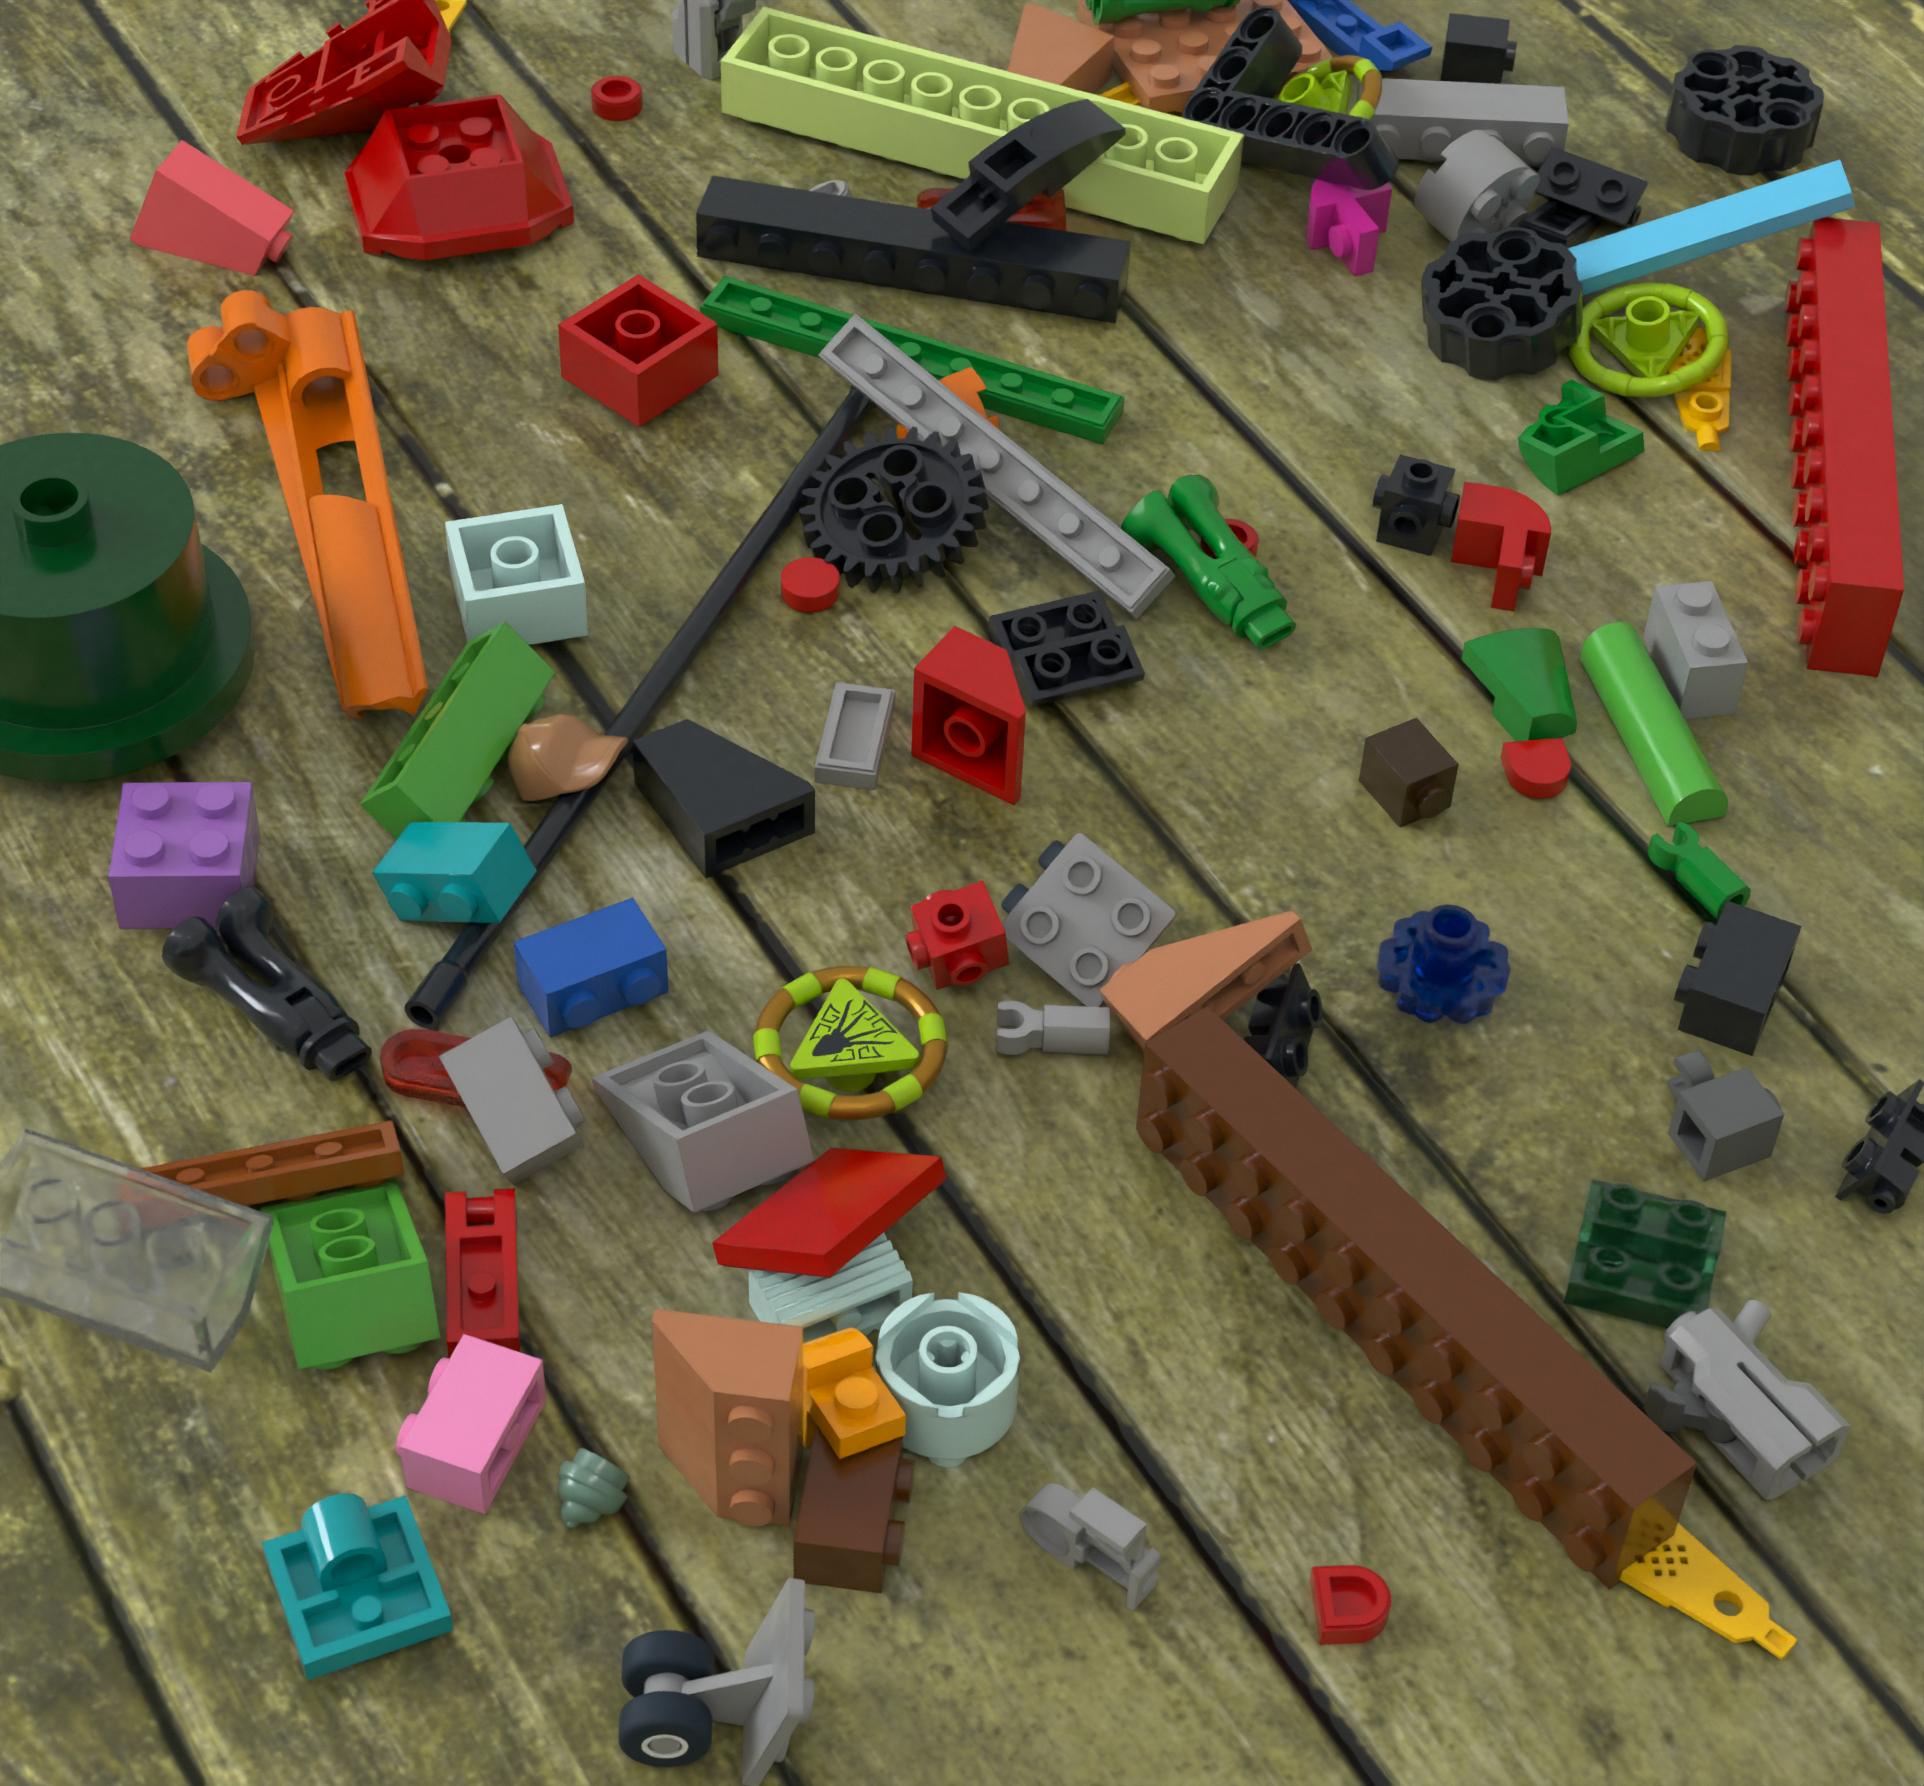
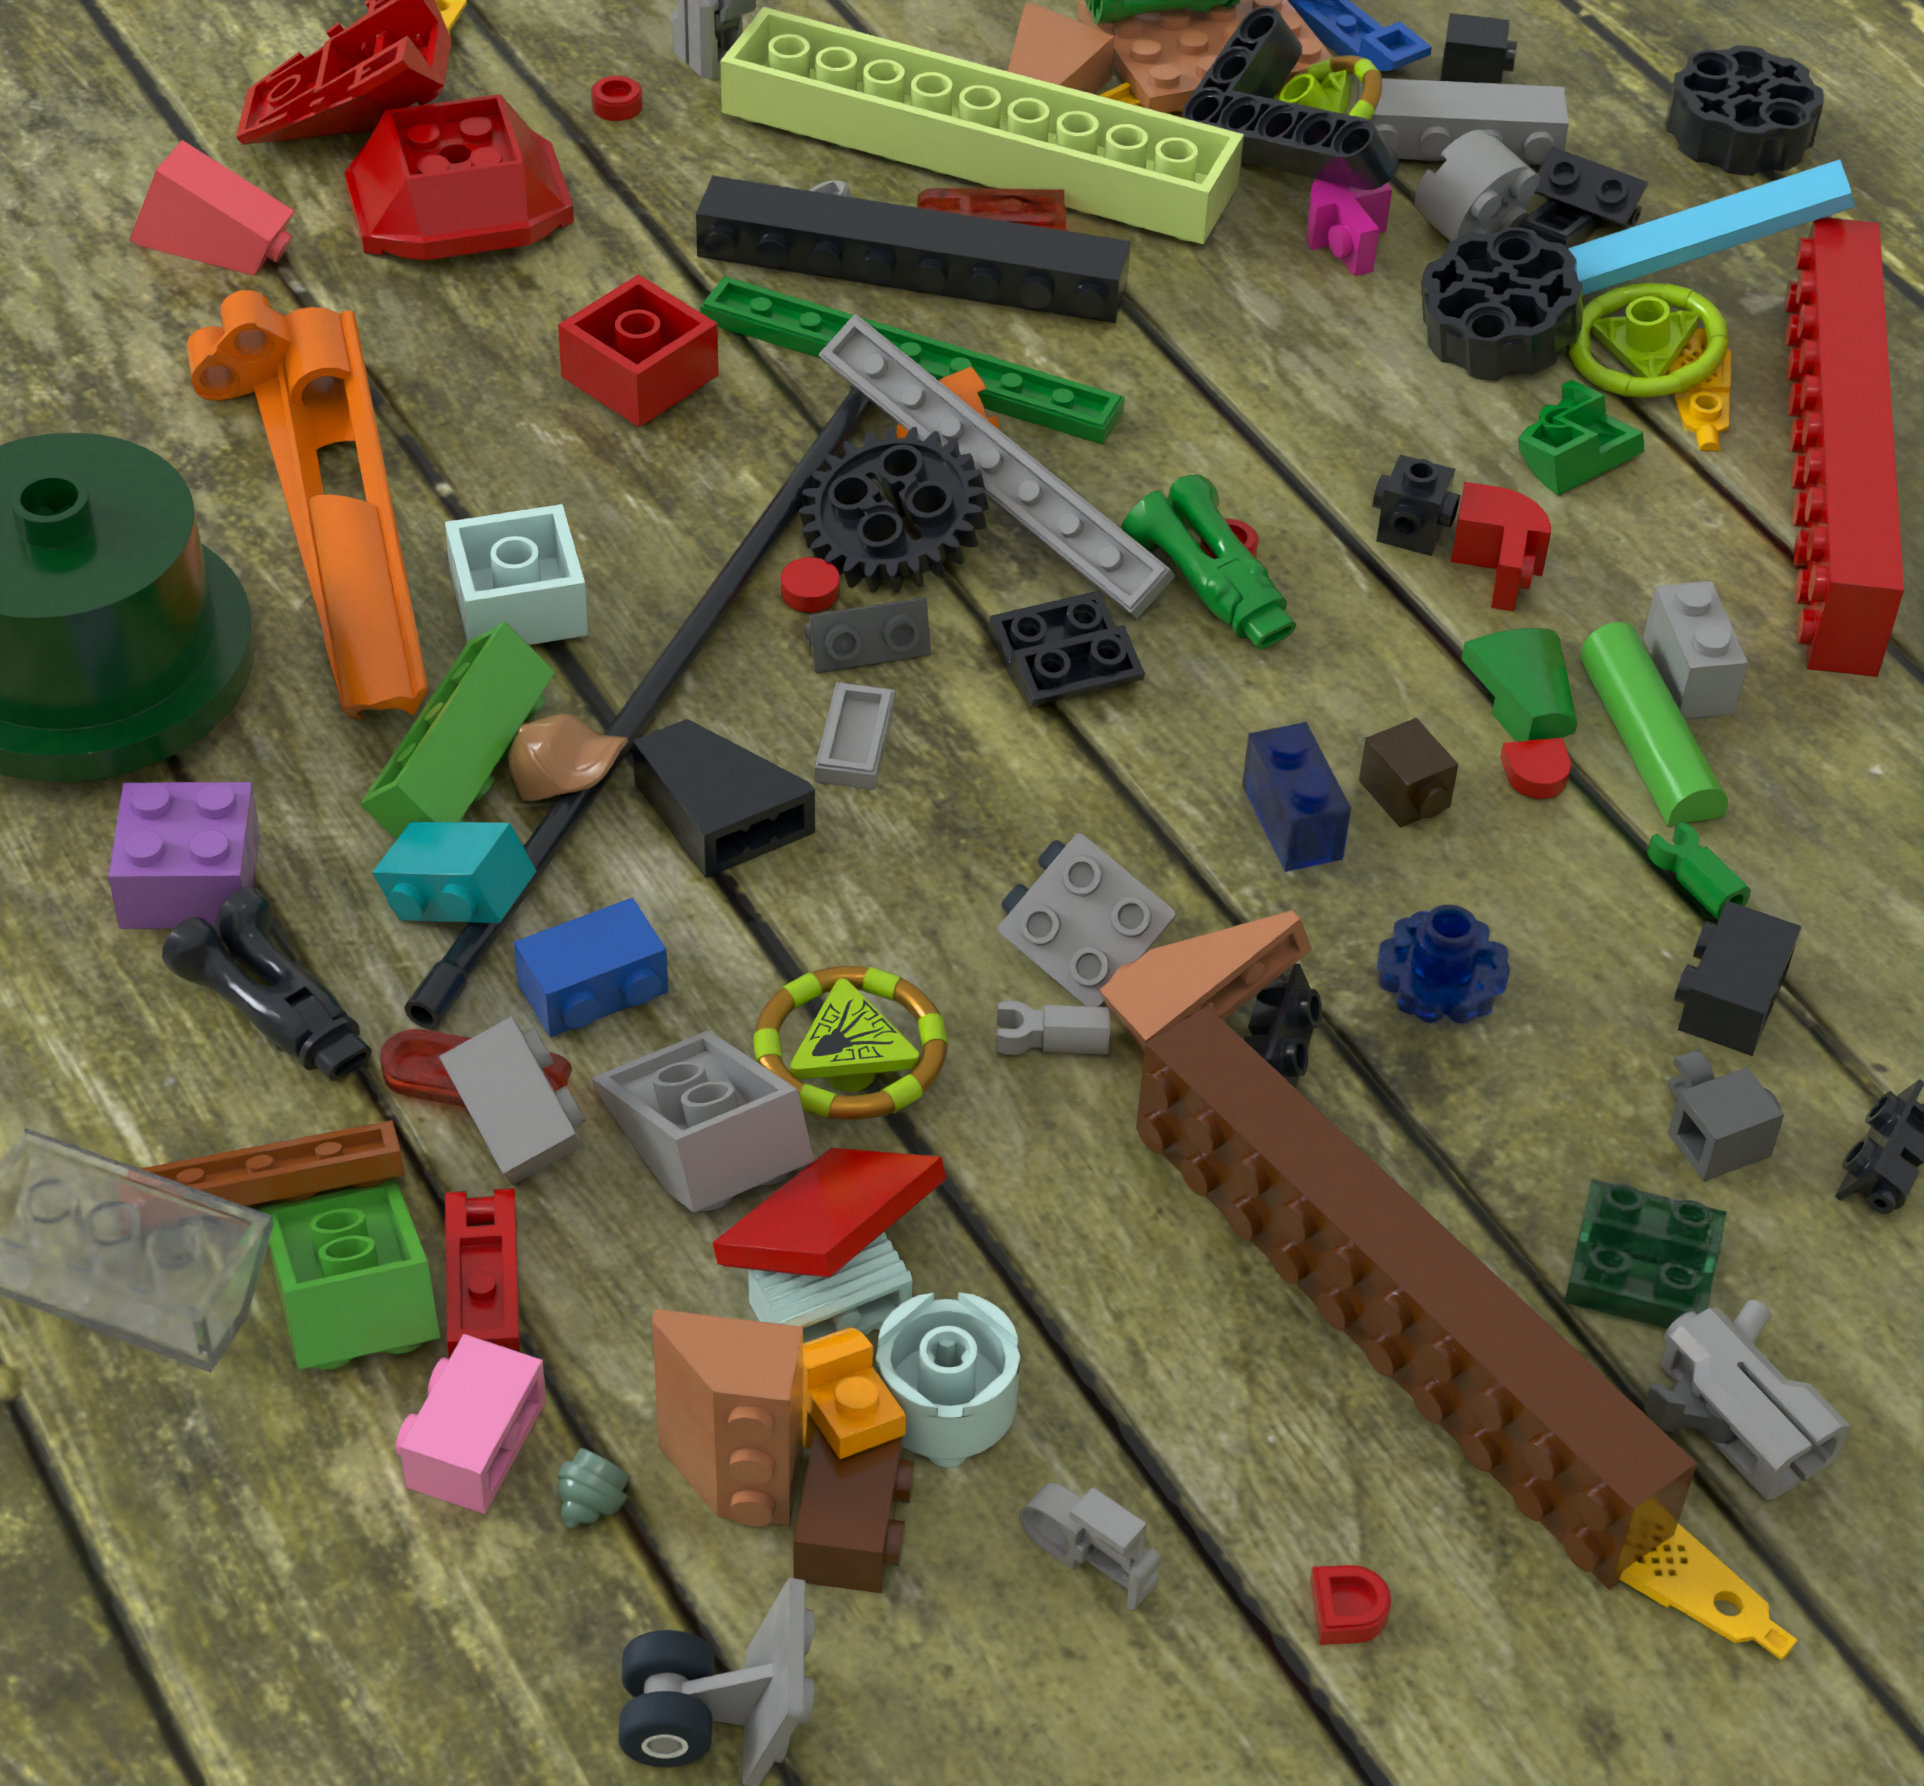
teal plate [262,1493,453,1680] -> none
red brick [904,881,1009,990] -> none
red slope [911,626,1026,805] -> none
black slope [931,99,1126,251] -> none
none -> dark grey hinge [804,597,931,673]
none -> clear blue brick [1242,722,1351,872]

